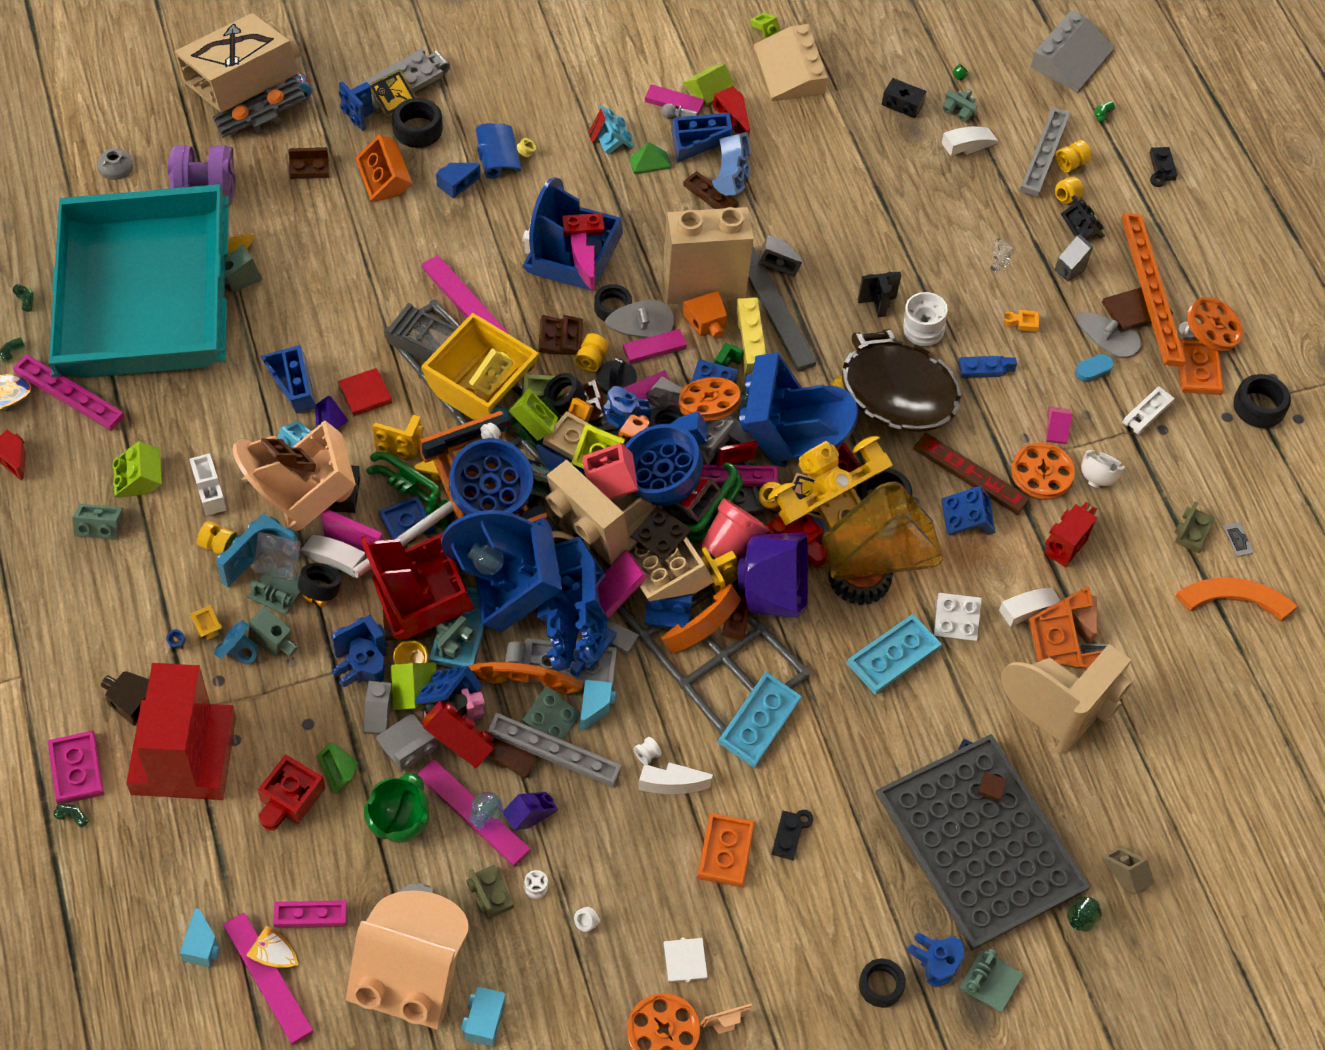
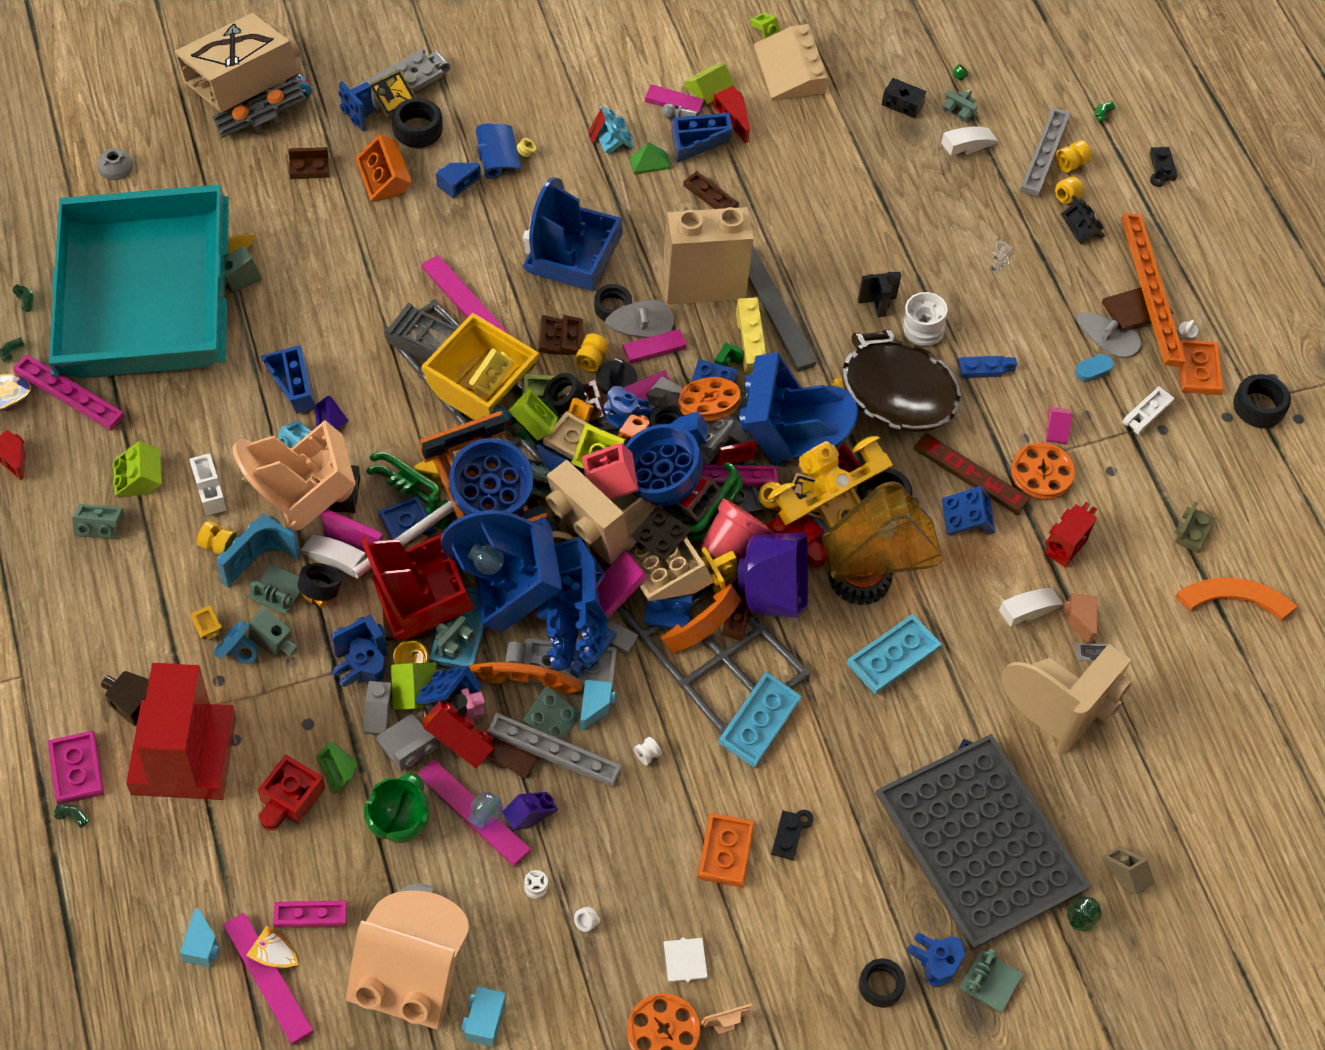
blue hinge [166,629,186,648] -> none
medium lavender piece [168,145,236,202] -> none
clear hinge [250,532,301,581] -> none
reddish brown slope [261,438,316,472] -> none
red tile [338,368,392,416] -> none
yellow bracket [372,415,424,460] -> none
olive bracket [466,864,514,919] -> none
white plate [480,423,501,439] -> none
red bracket [562,213,604,237] -> none
dark pink slope [570,233,595,290] -> none
white slope [638,763,713,794] -> none
orange torso [683,291,727,339] -> none
medium blue brick [712,132,751,196] -> none
dark grey slope [759,235,803,277] -> none
white hinge [934,593,982,641] -> none
reddish brown tile [977,772,1007,802] -> none
light orange plate [1004,310,1039,332] -> none
orange wing [1028,586,1103,669] -> none
light grey slope [1031,10,1114,93] -> none
slope [1055,234,1093,282] -> none
white cylinder [1081,450,1125,488] -> none
orange wedge [1187,297,1243,352] -> none
sticker [1223,522,1254,556] -> none

